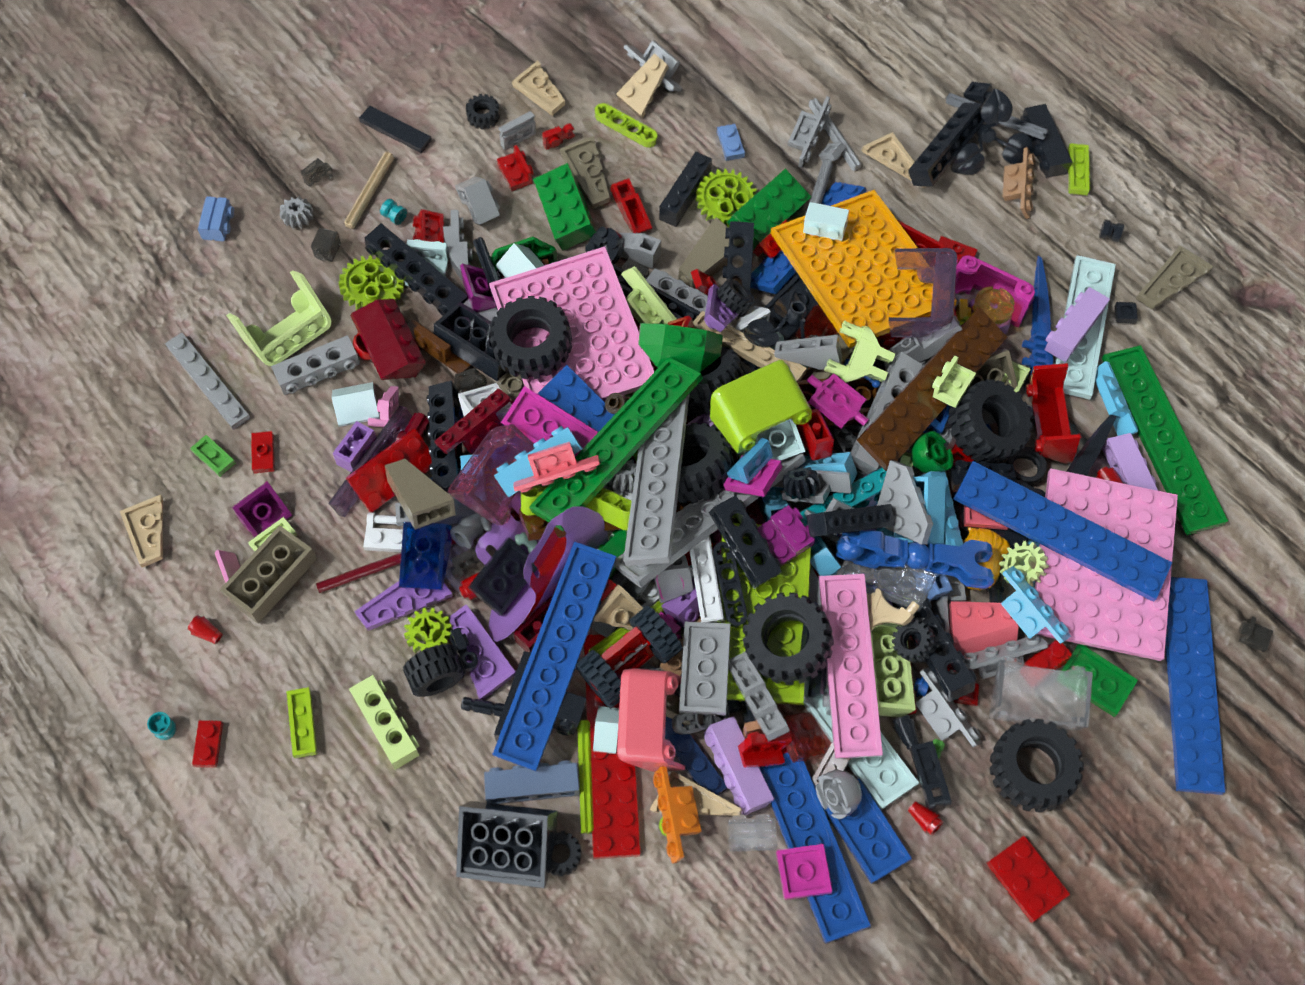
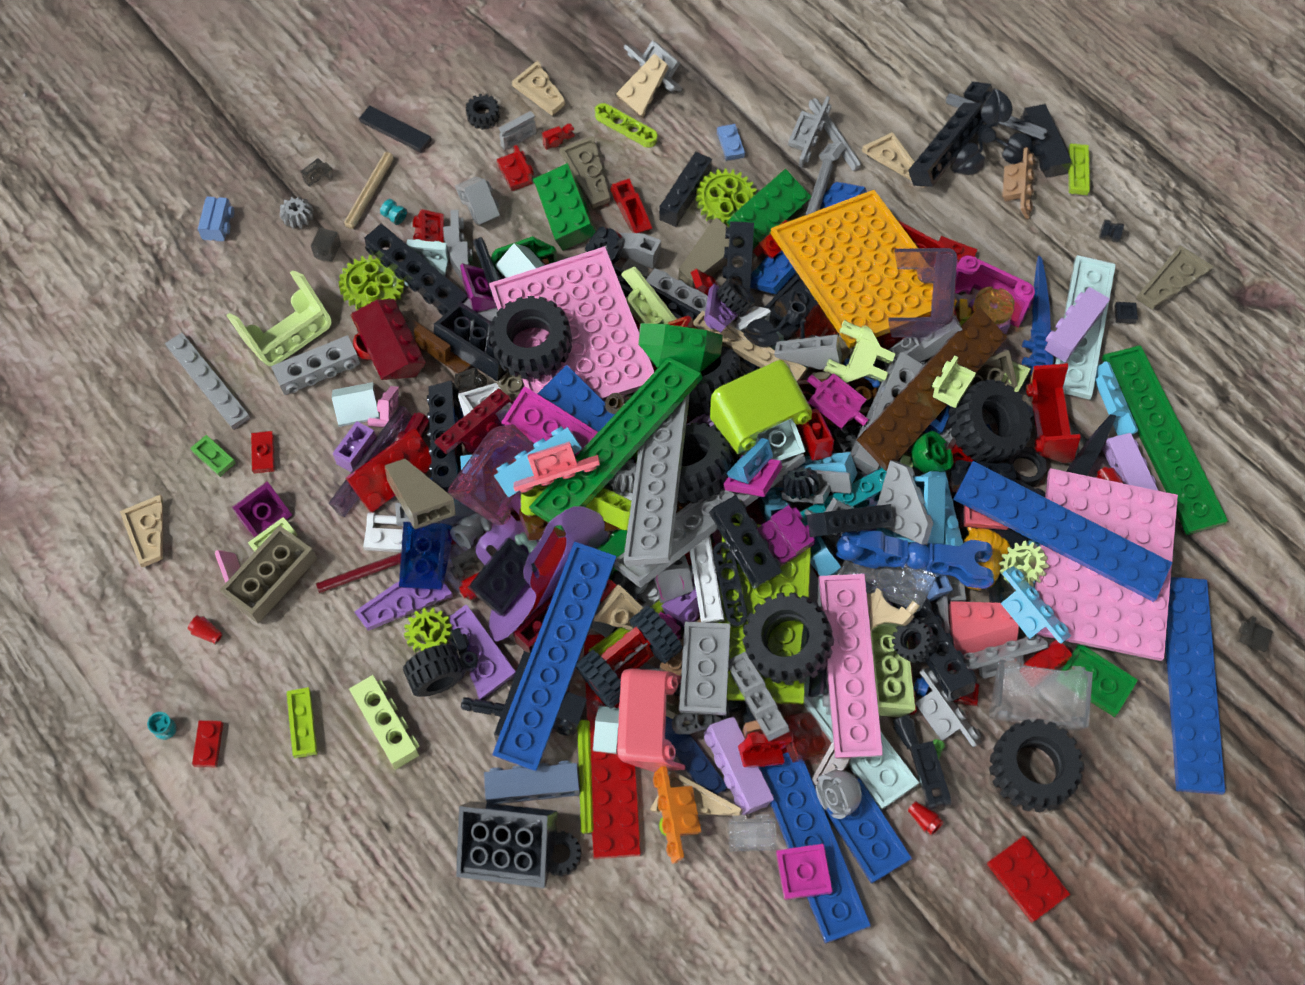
light aqua brick [803,202,849,241] -> none

